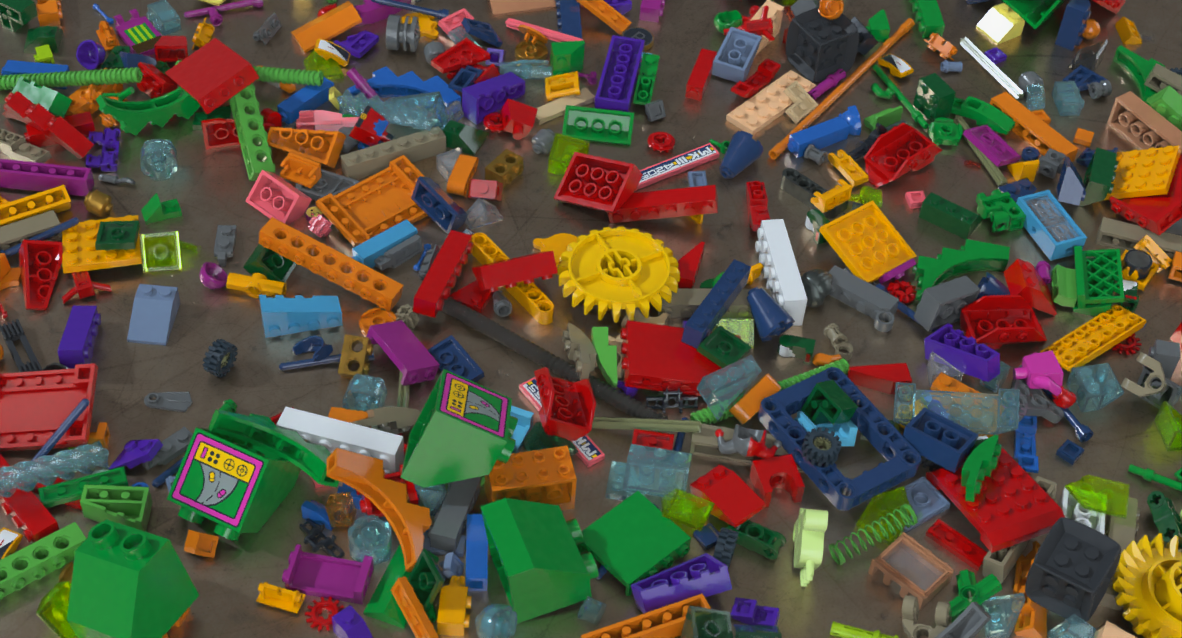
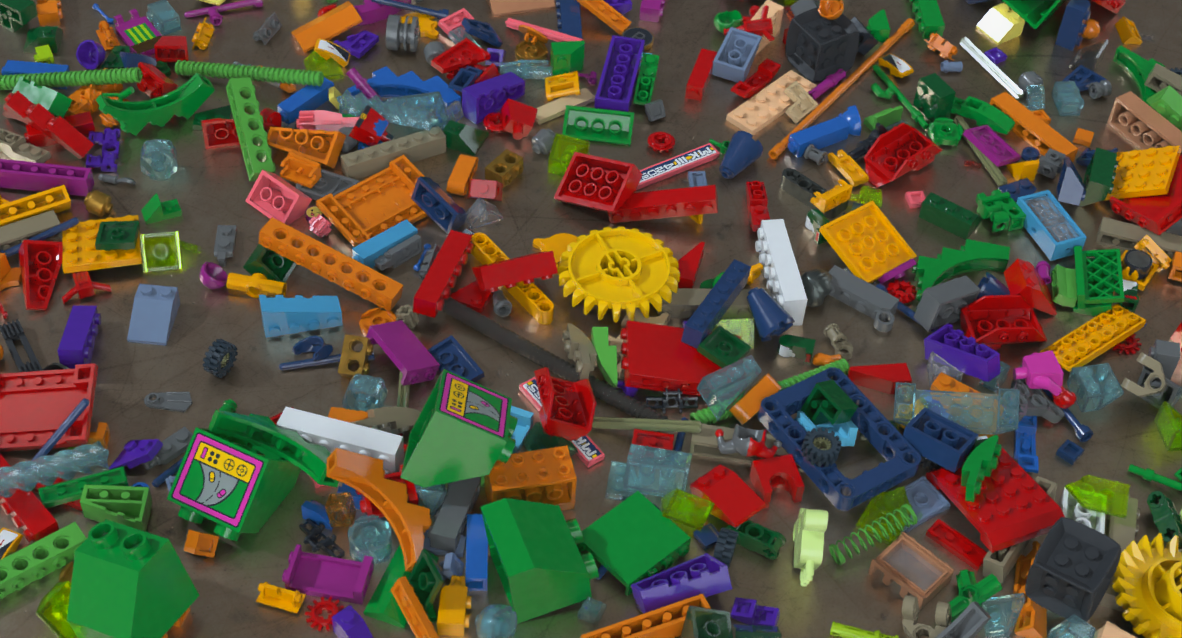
red panel [165,38,260,114] -> none
clear slope [436,147,462,183] -> none

